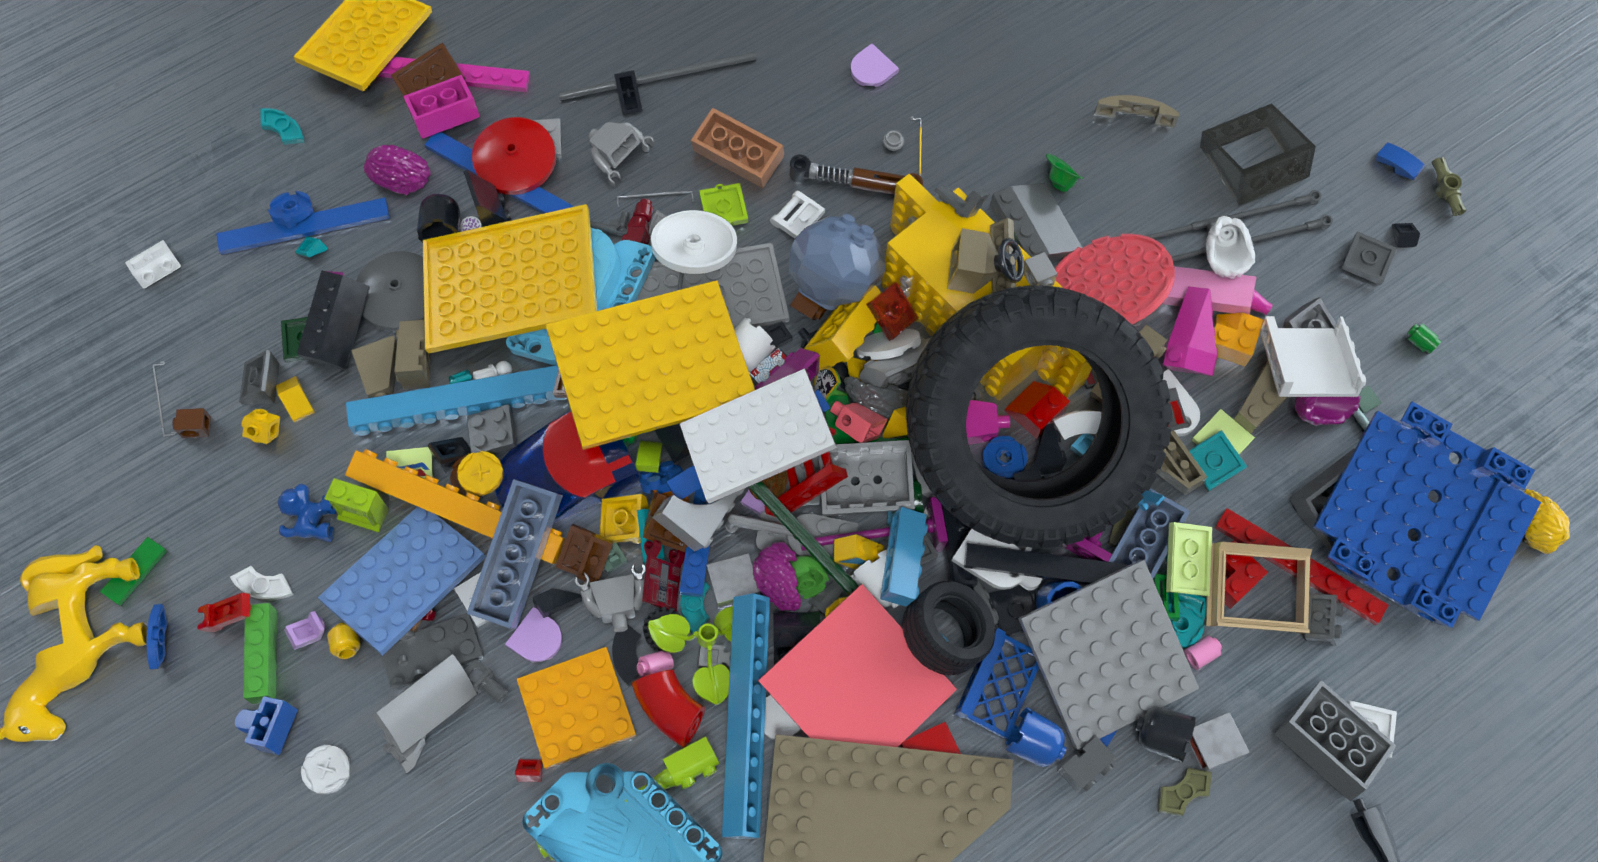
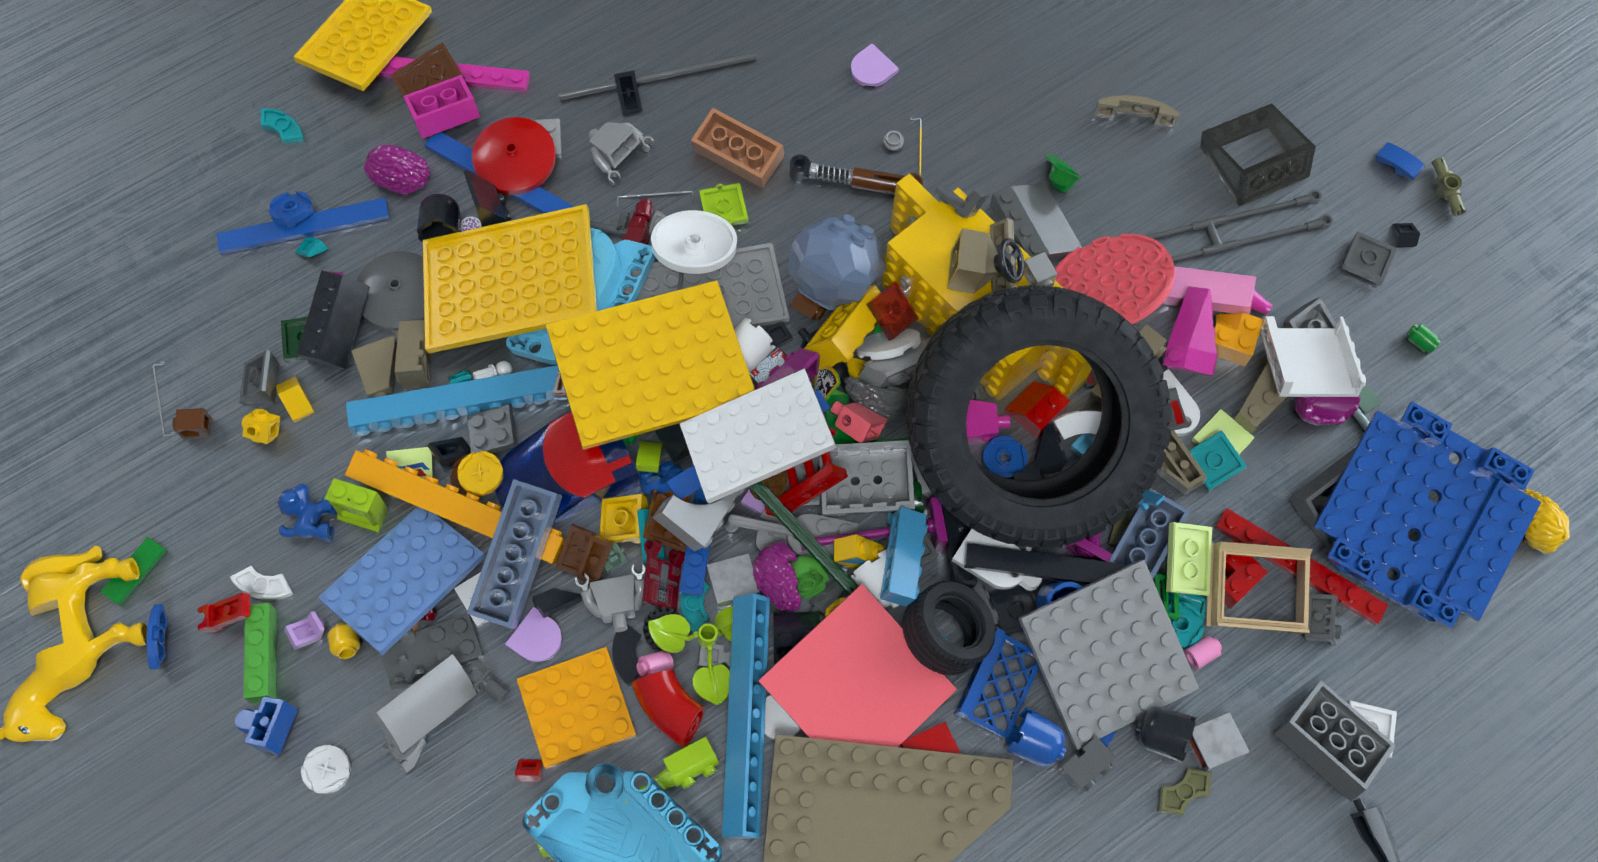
white bracket [125,240,181,288] -> none
white plate [770,190,825,238] -> none
yellow slope [882,407,908,438] -> none
white hair [1205,216,1255,279] -> none

